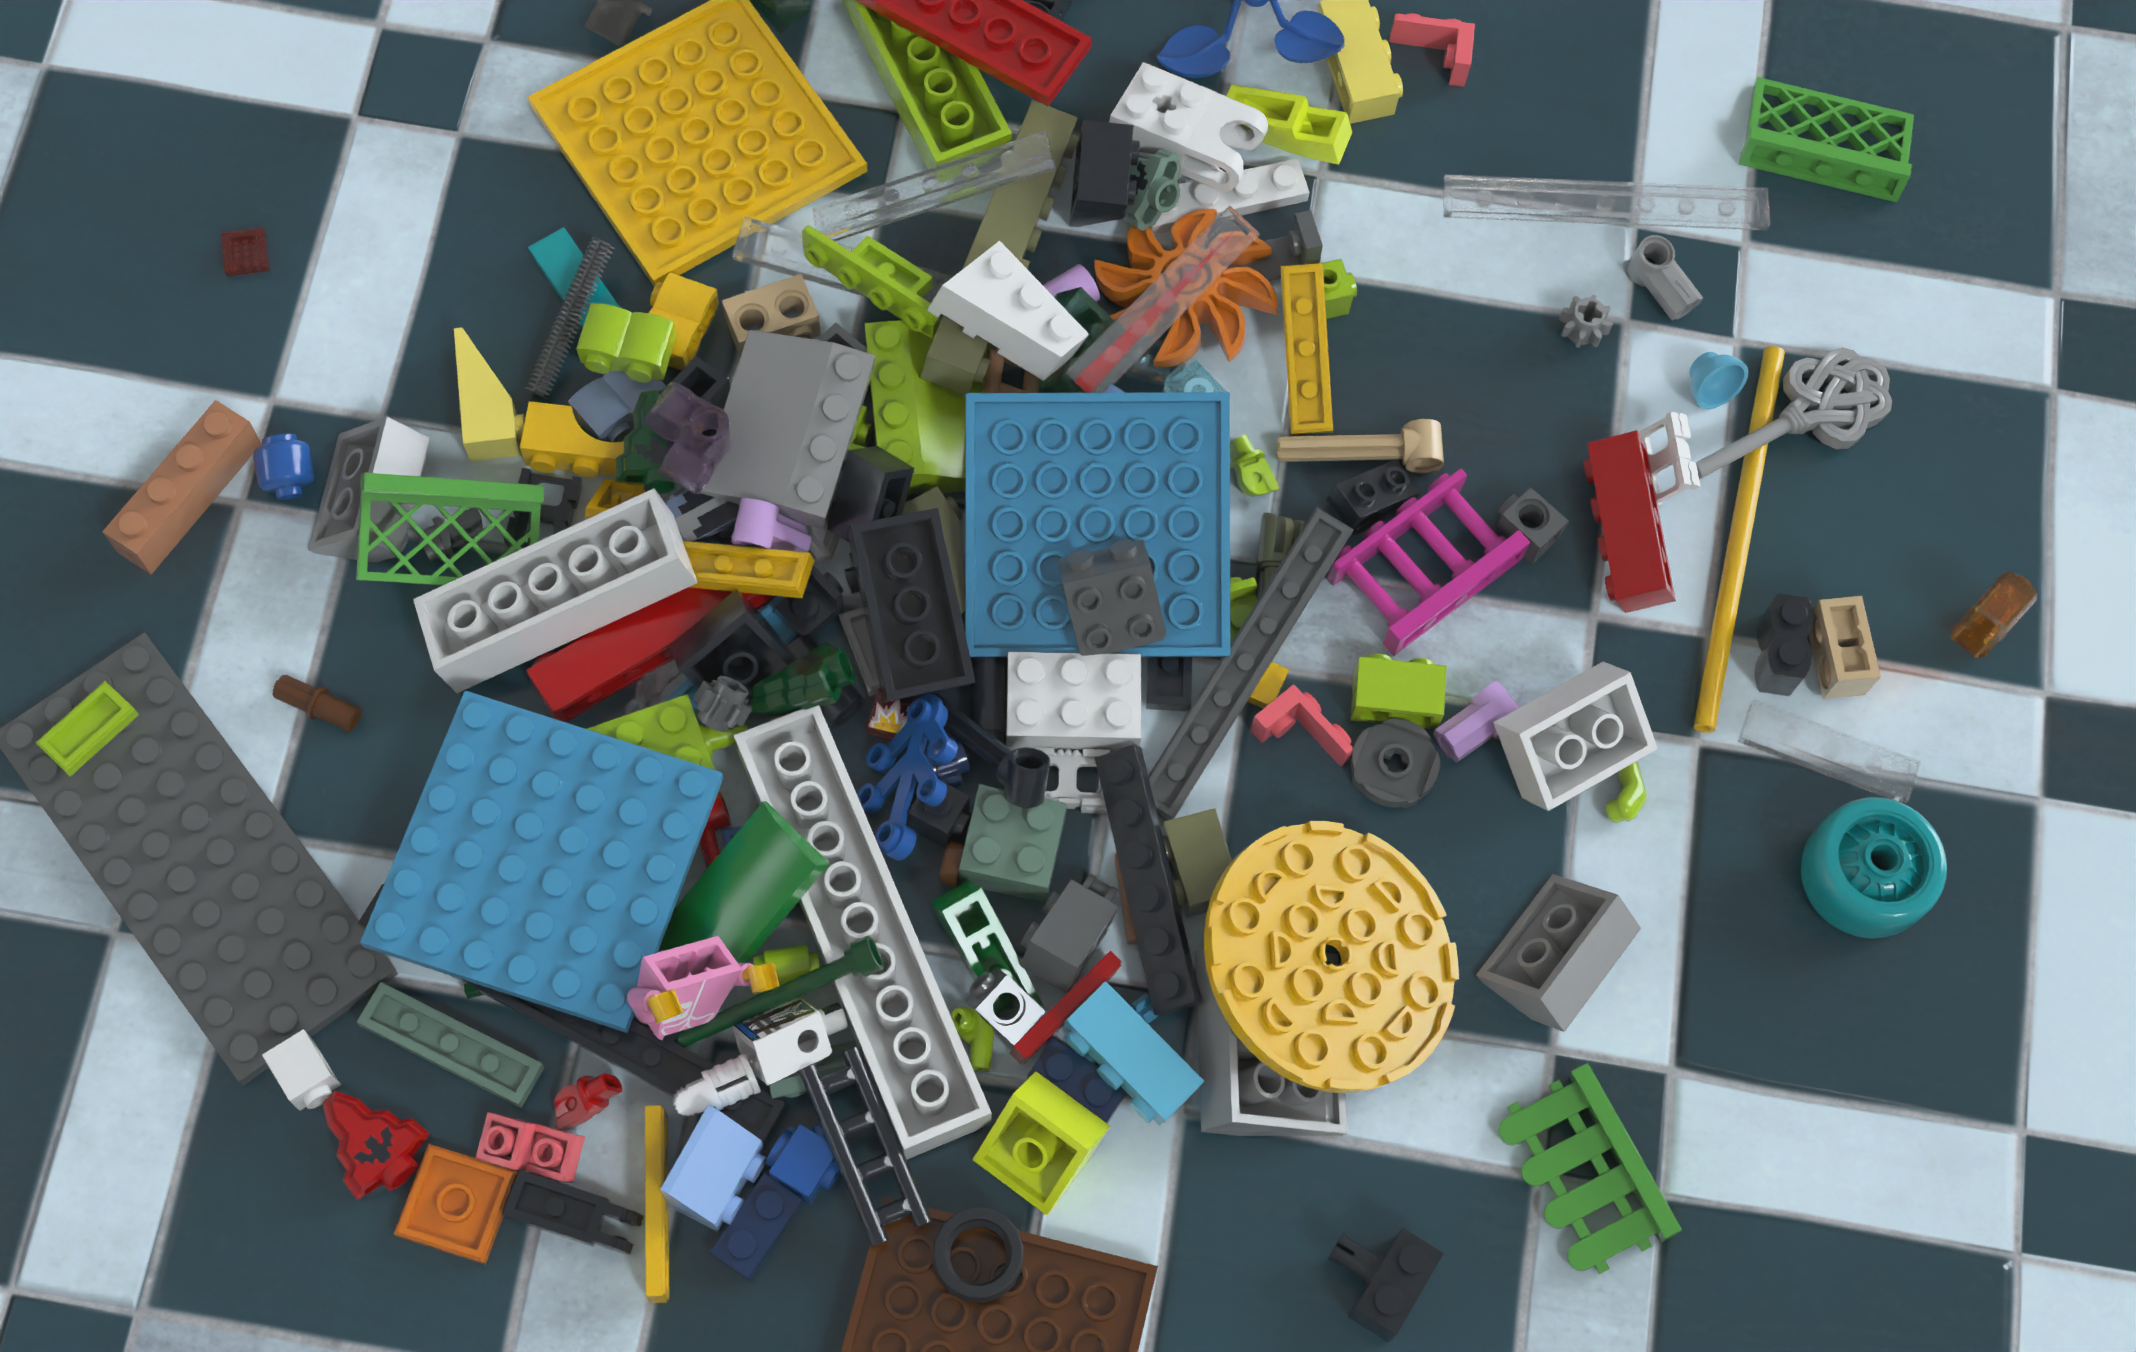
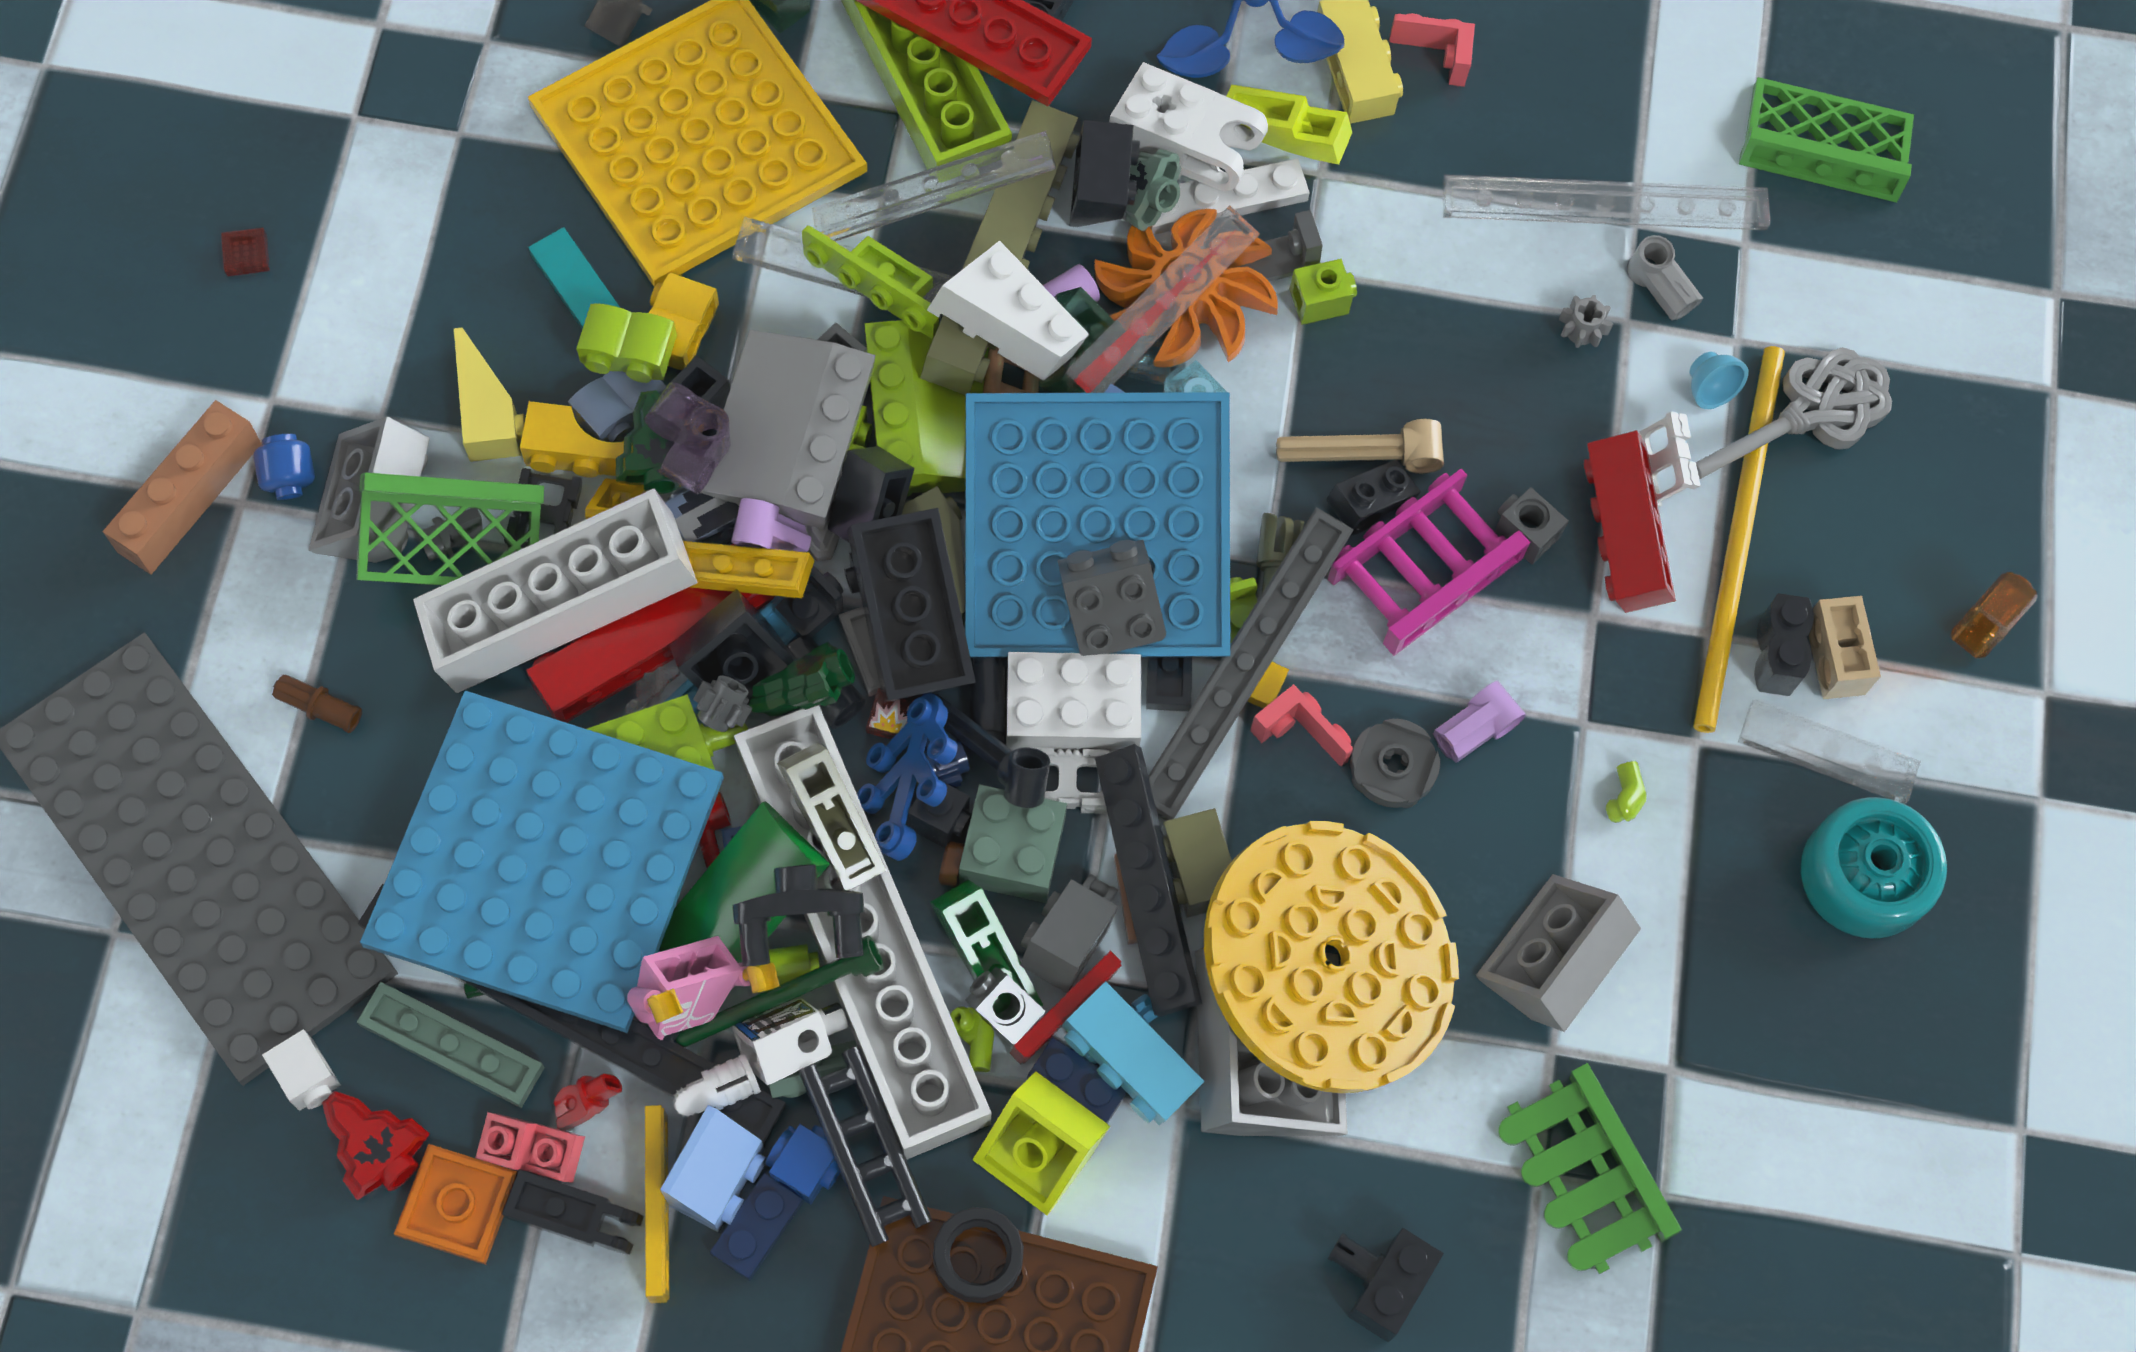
lime tile [36,681,139,777] -> none
dark grey axle [524,237,614,400] -> none
tan brick [722,274,821,357] -> none
lime piece [1230,434,1279,497] -> none
yellow tile [1280,263,1333,436] -> none
lime brick [1350,654,1447,729] -> none
white brick [1493,662,1658,811] -> none
none -> black connector [732,864,865,966]
none -> slope [777,743,887,890]

